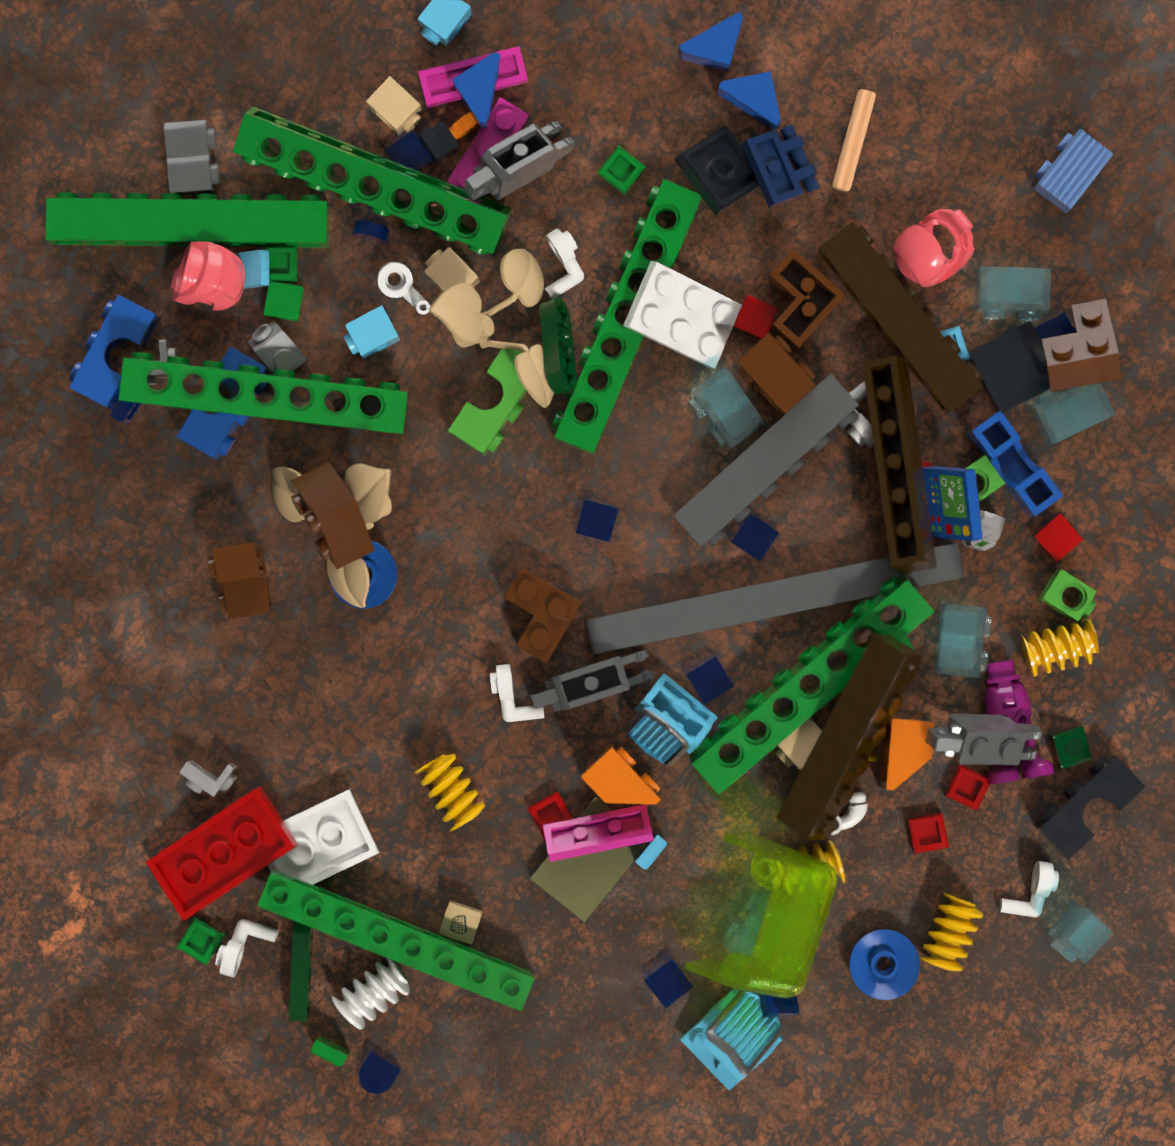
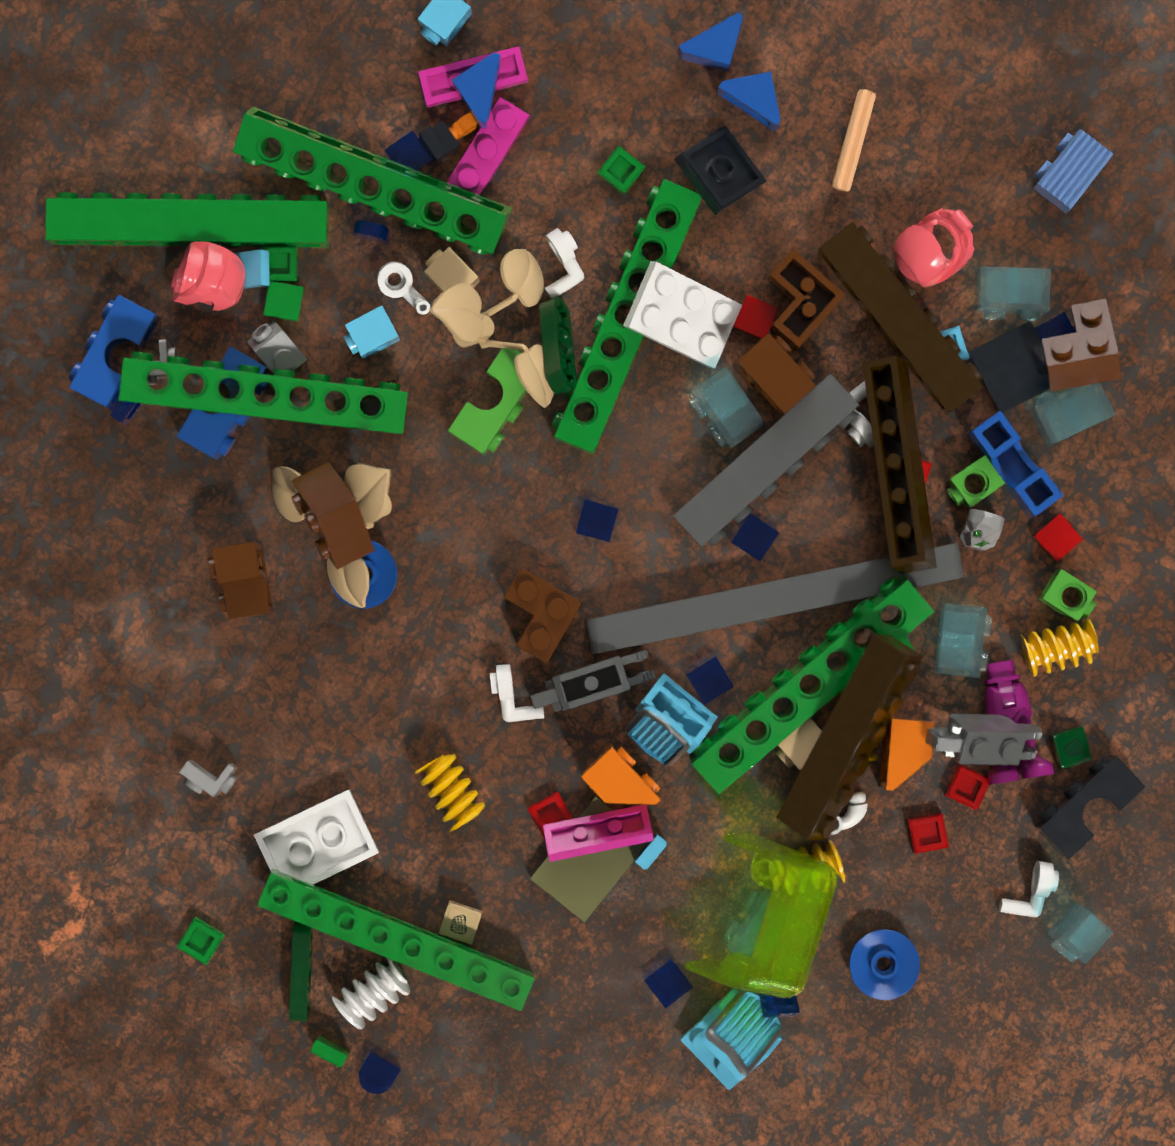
red plate [145,786,299,921] -> none
dark grey brick [164,120,221,195] -> none
white plate [215,919,279,978] -> none
tan brick [366,76,422,136] -> none
dark grey hinge [464,121,576,201] -> none
dark blue plate [741,124,820,208] -> none
yellow piece [919,892,984,971] -> none
blue tile [923,466,983,541] -> none

